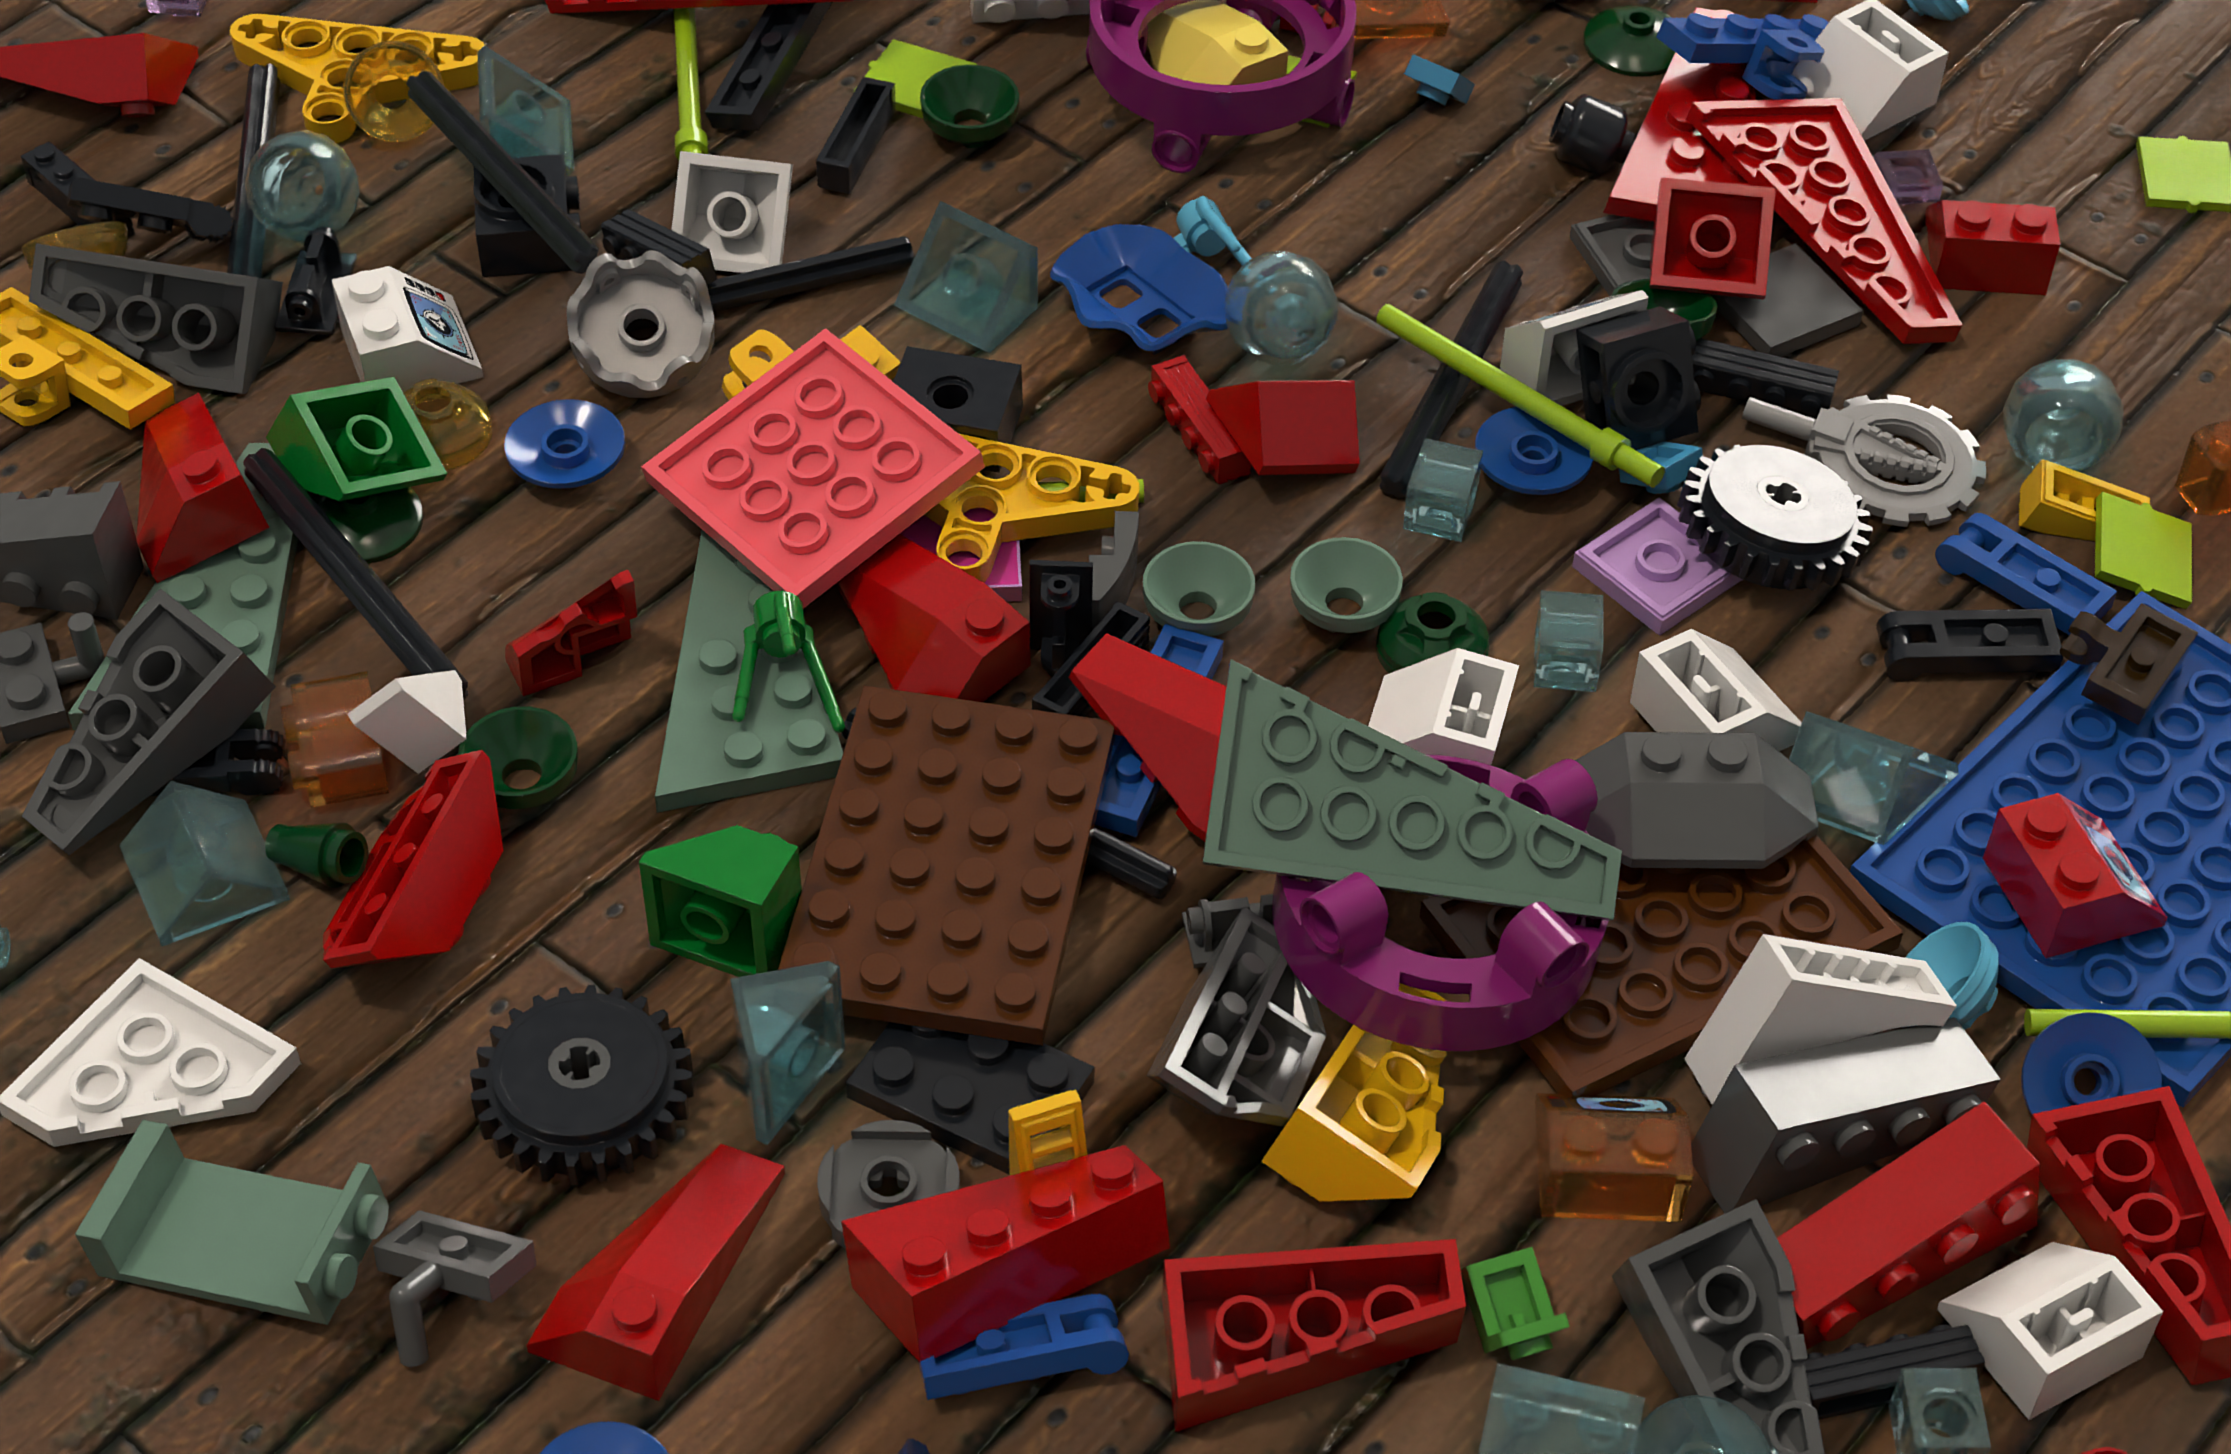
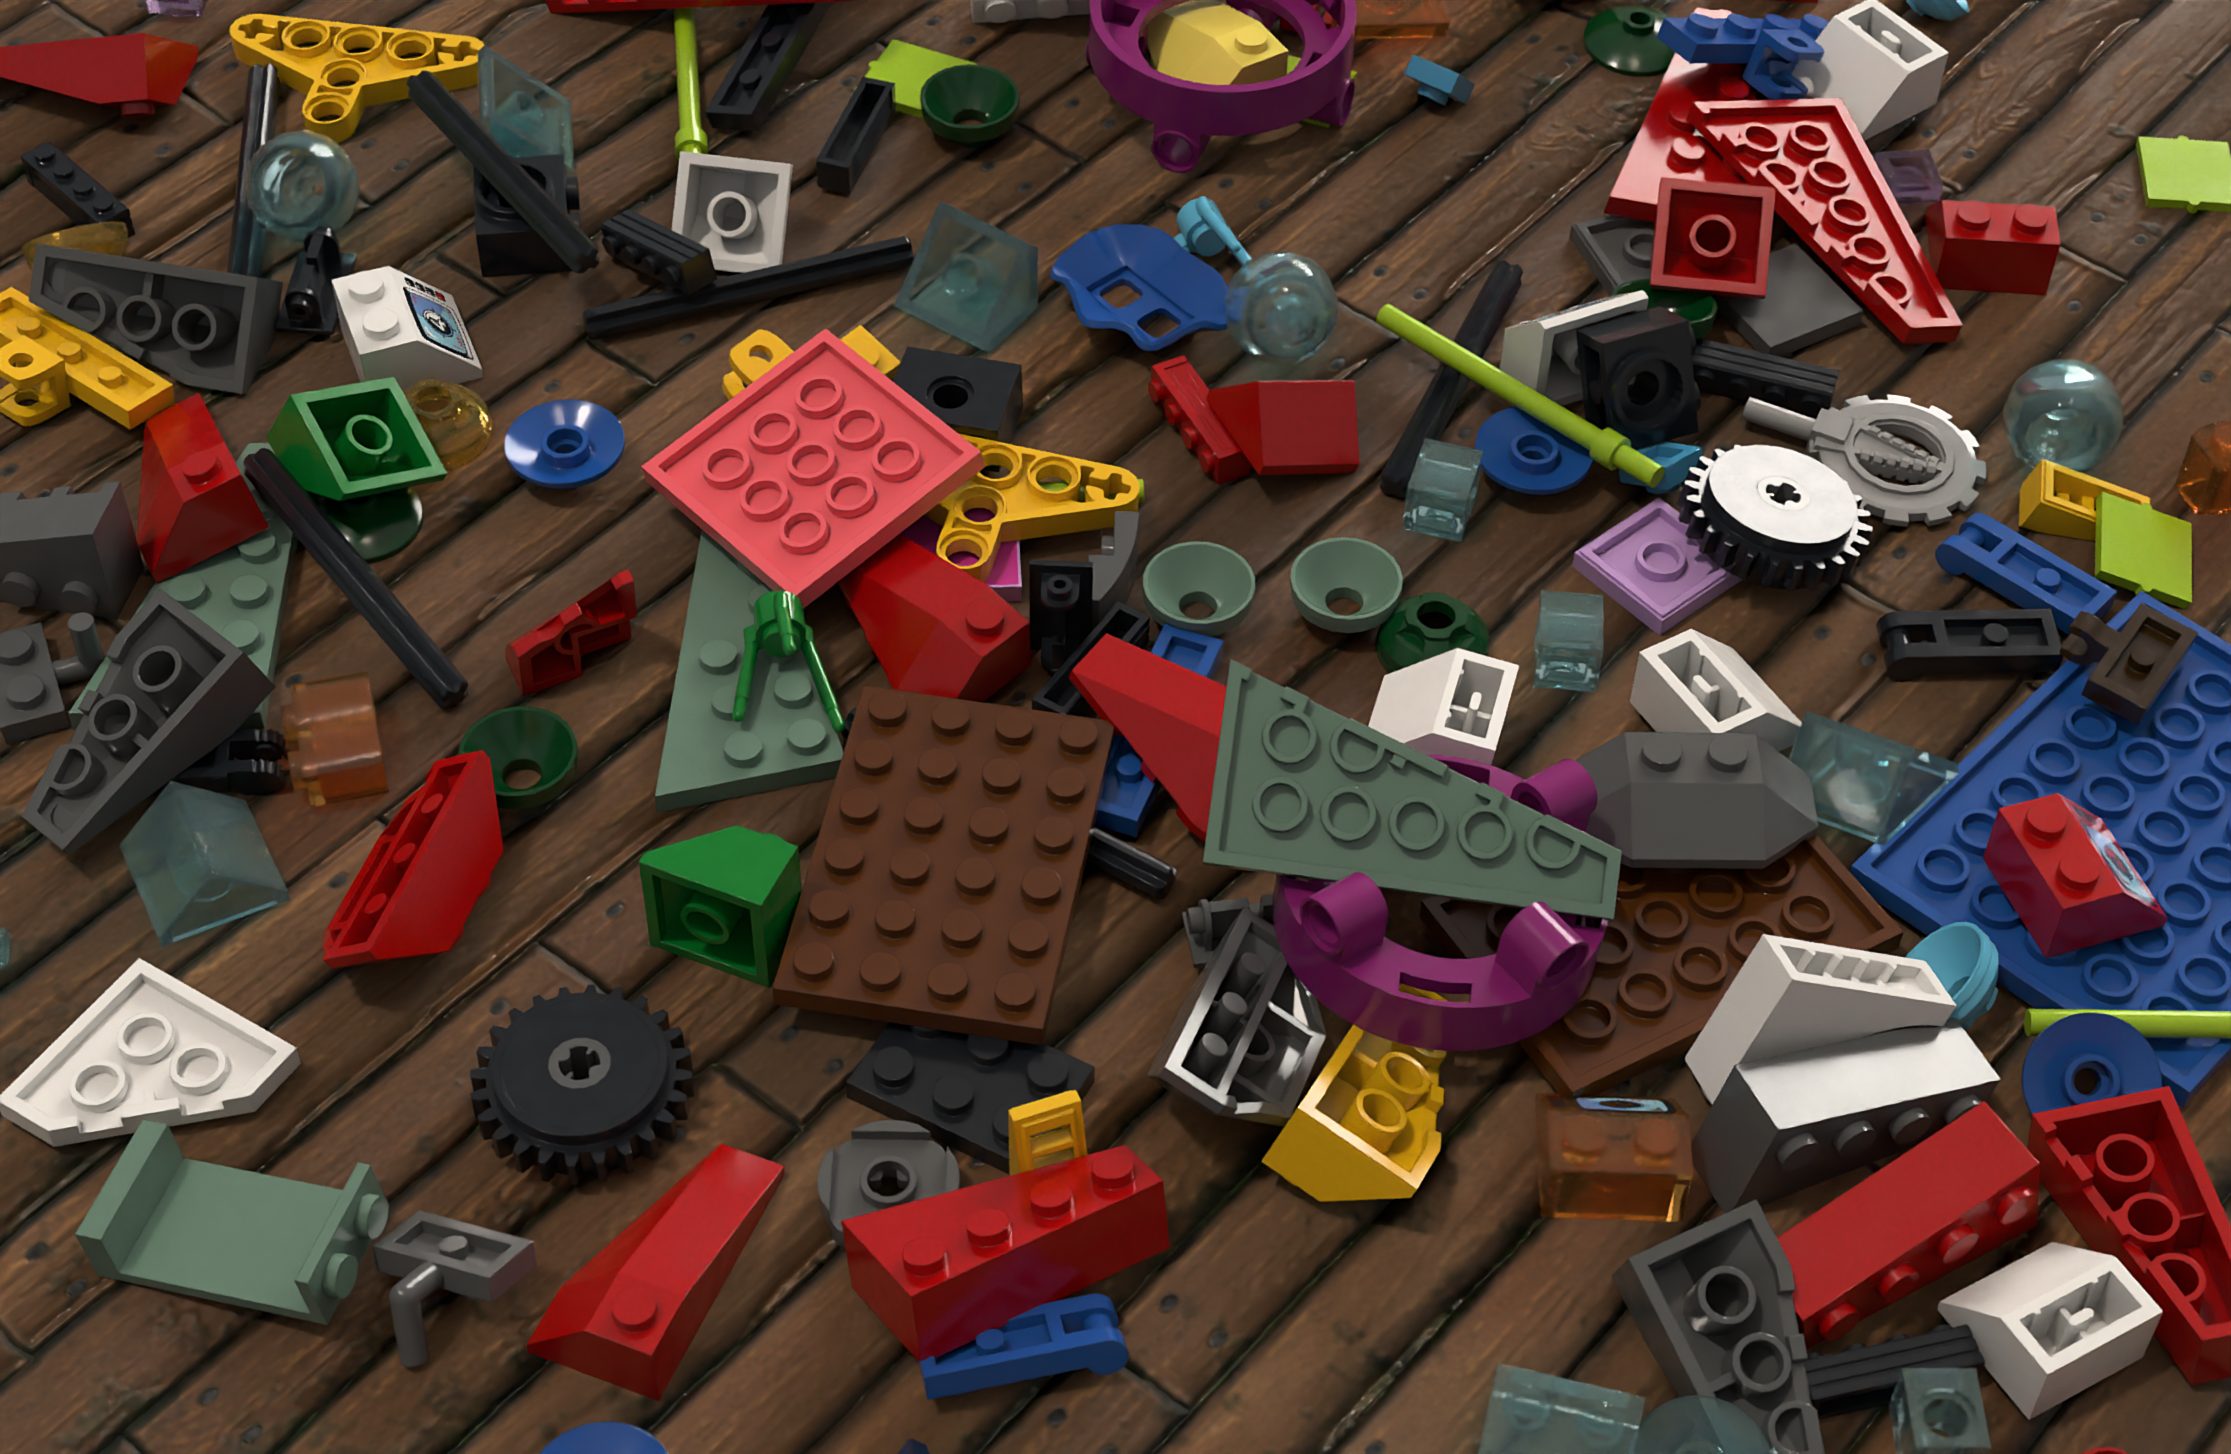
black hinge [67,177,234,243] -> none
dark green cone [265,823,368,888] -> none
clear yellow piece [343,41,444,142] -> none
white slope [347,670,467,774] -> none
light grey plate [567,250,715,398] -> none
clear light blue slope [730,961,845,1145] -> none
red wedge [1162,1239,1466,1432] -> none
bright green bracket [1461,1247,1570,1361] -> none
black head [1549,94,1635,175] -> none

